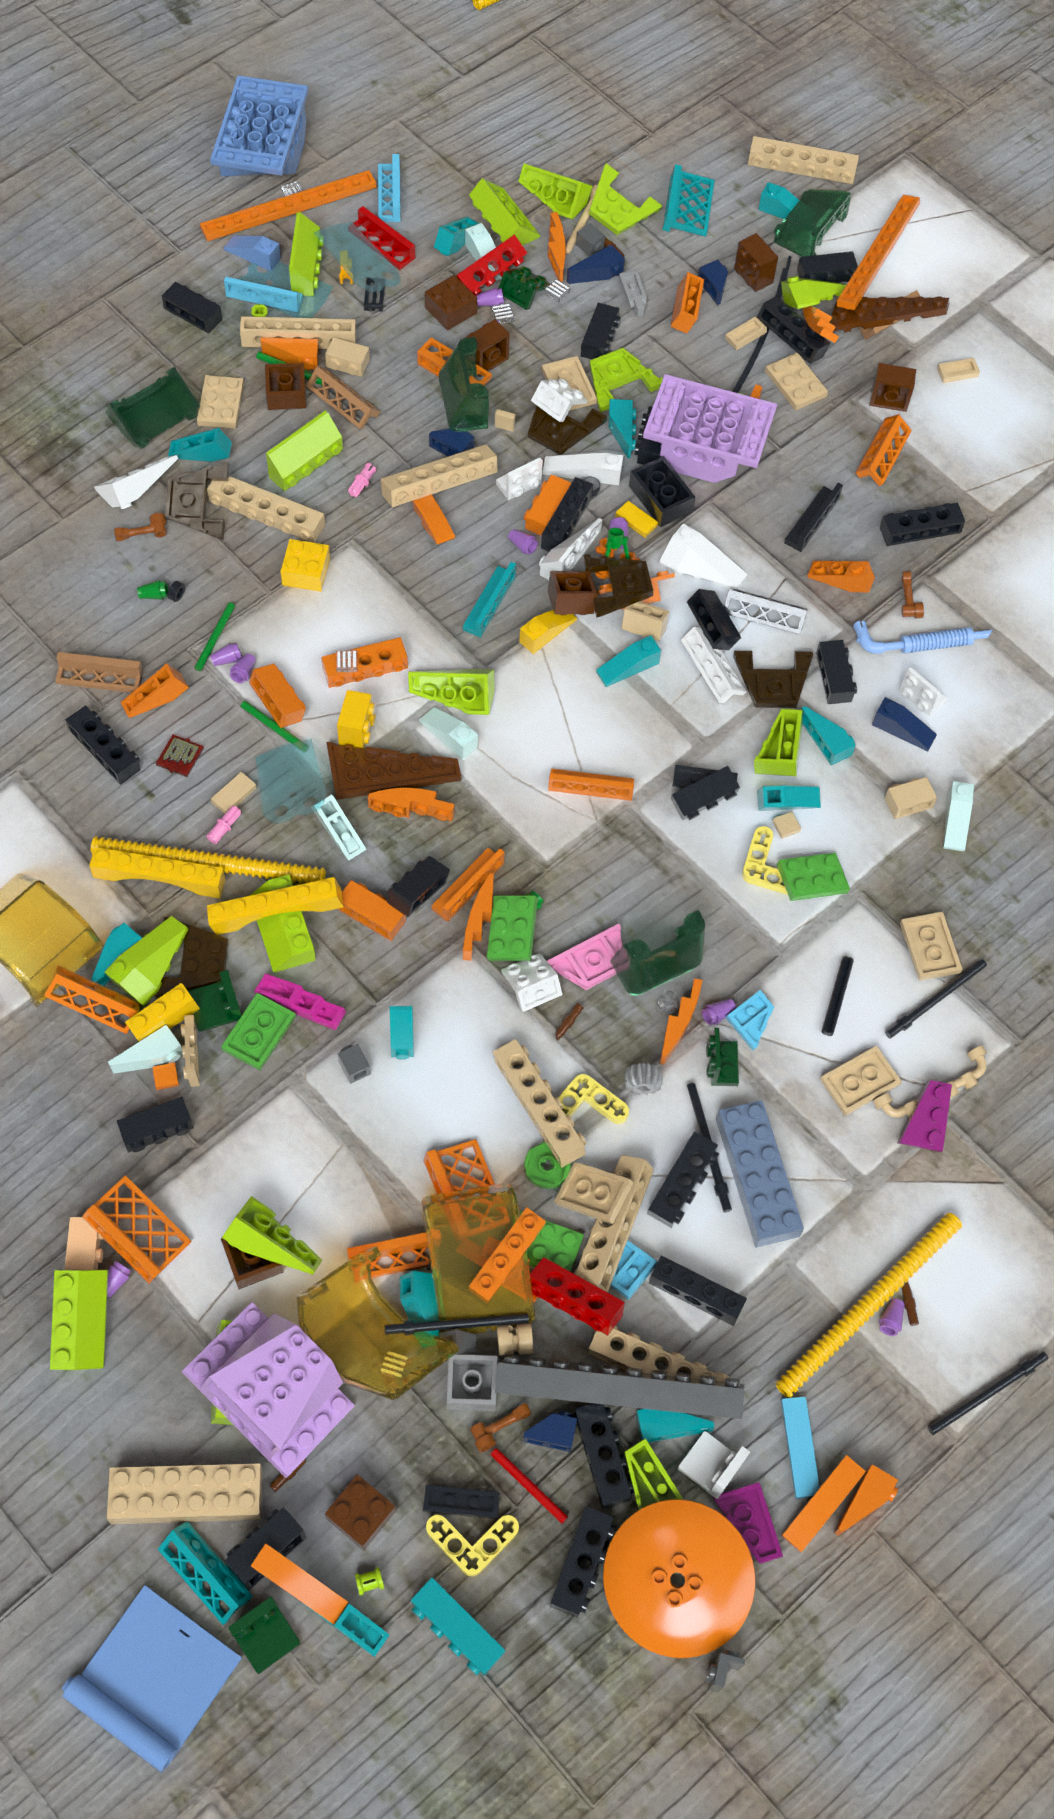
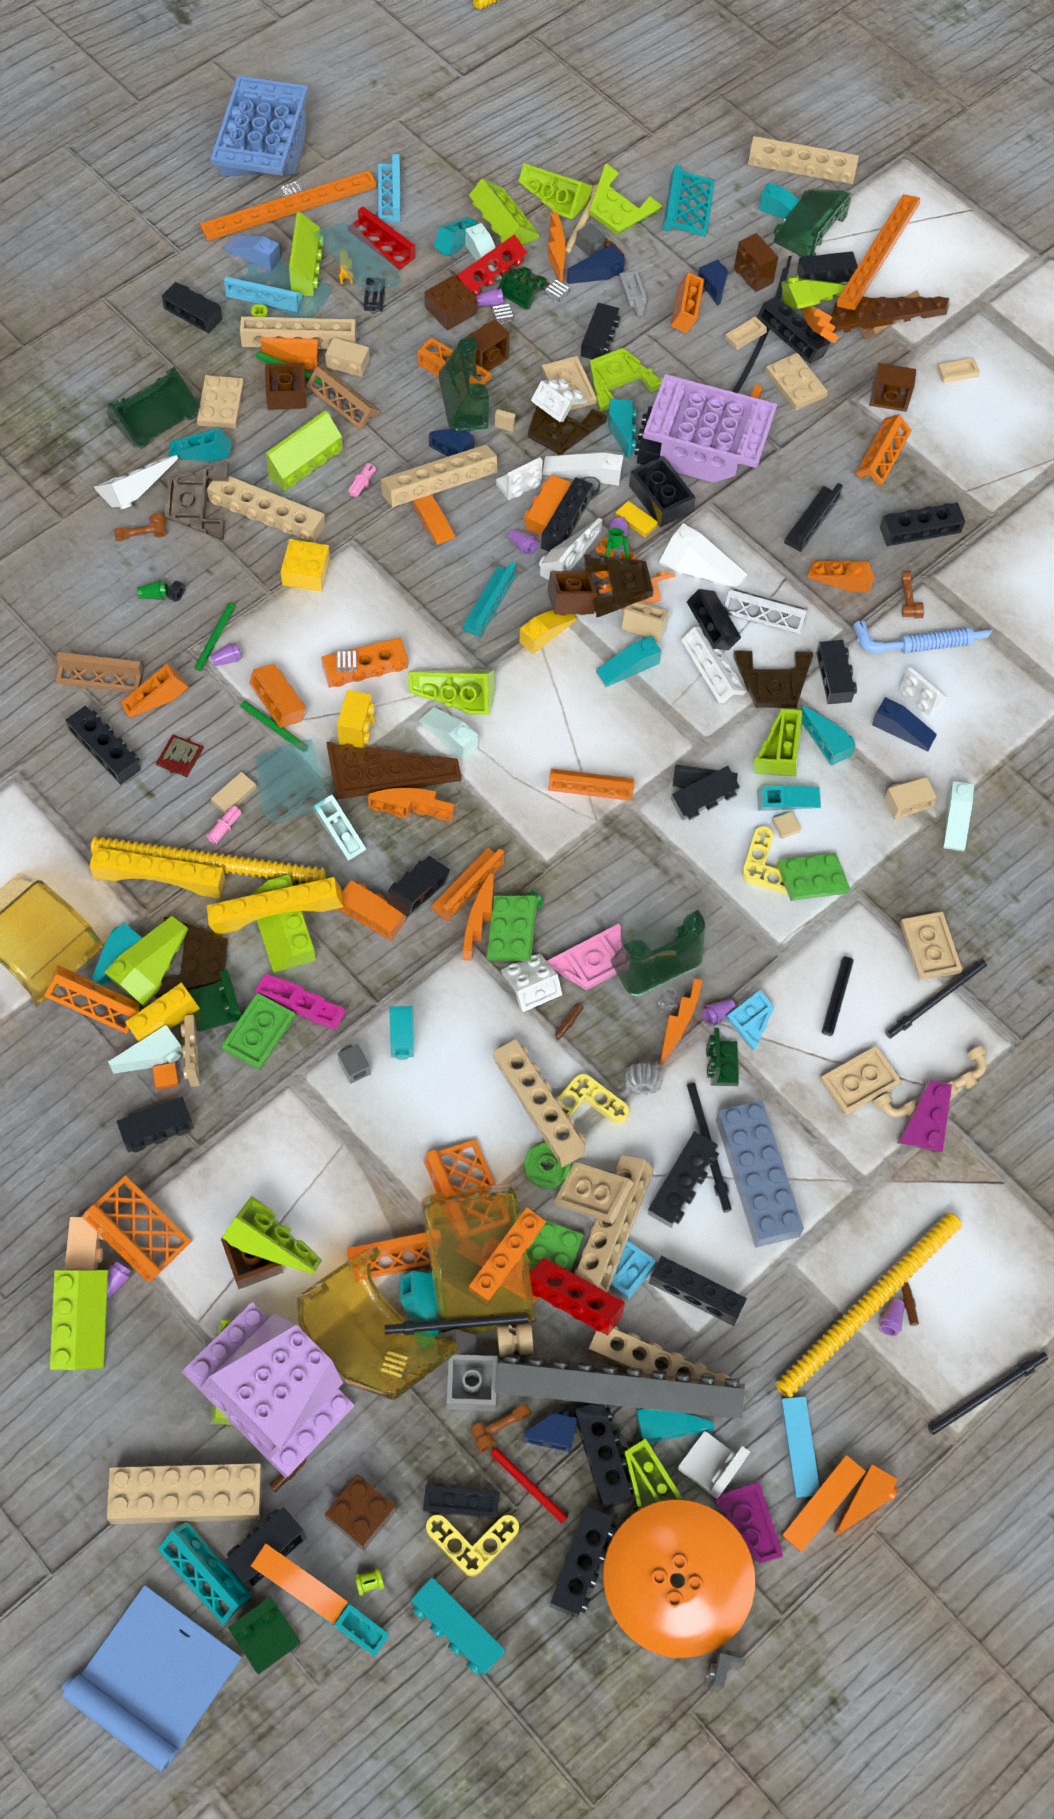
medium lavender cone [230,653,256,684] -> none

